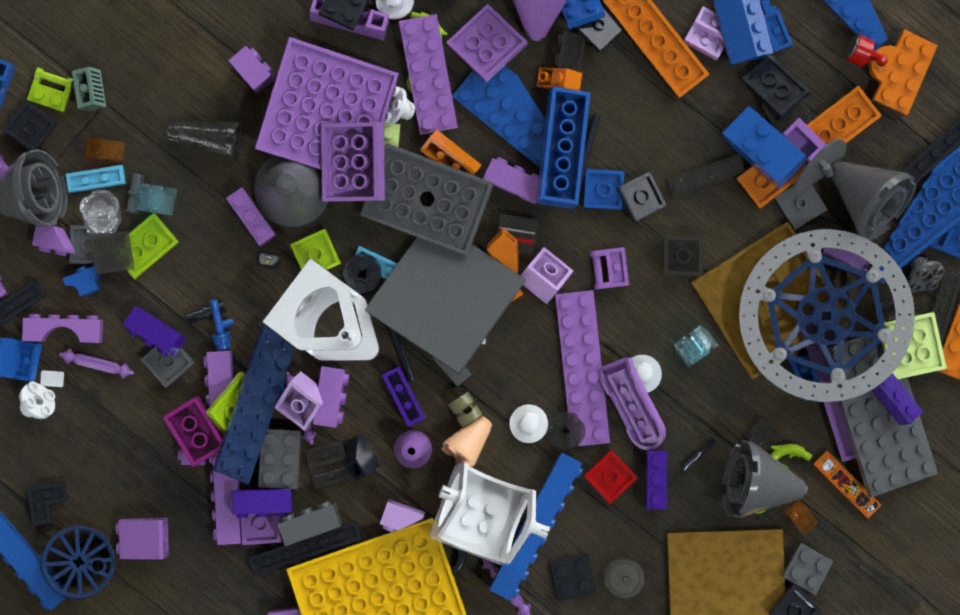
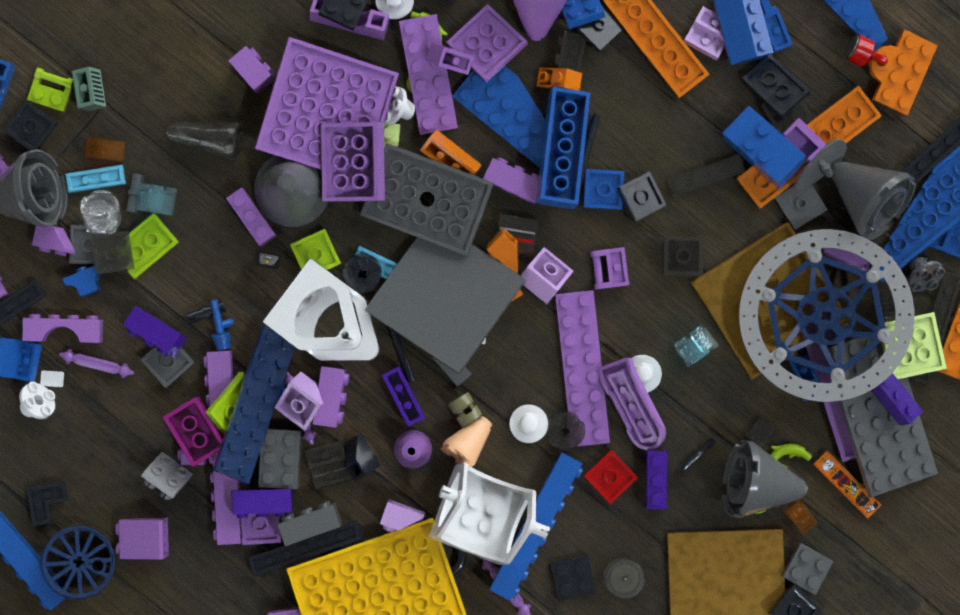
none -> light grey plate [142,452,193,500]
none -> medium lavender slope [426,43,474,75]

